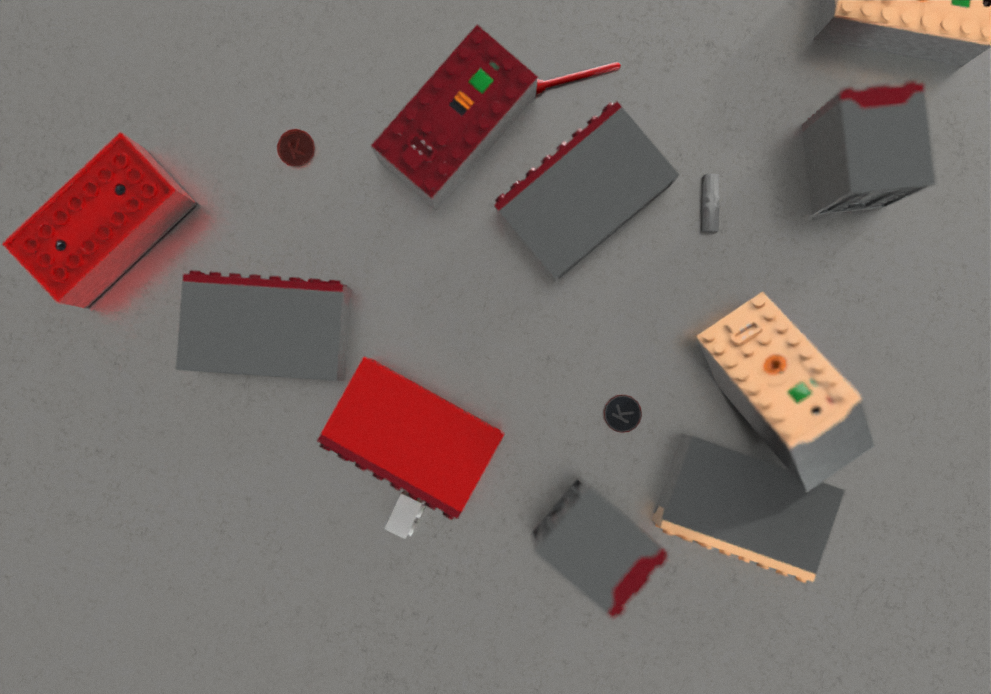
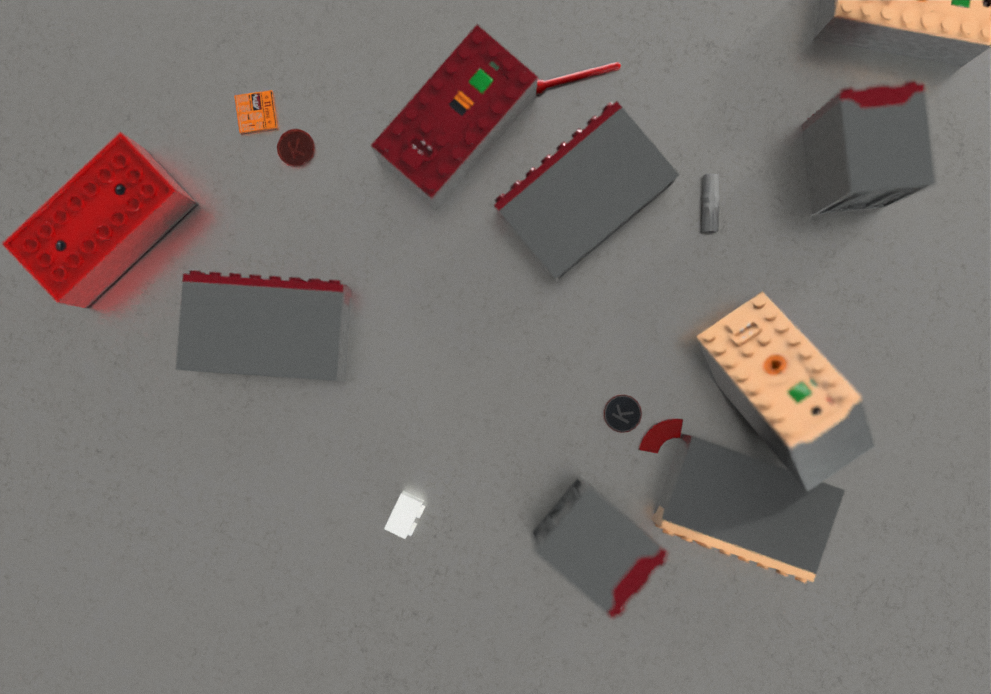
red piece [317,356,505,520] -> none
none -> orange tile [234,90,278,134]
none -> red tile [638,419,683,454]

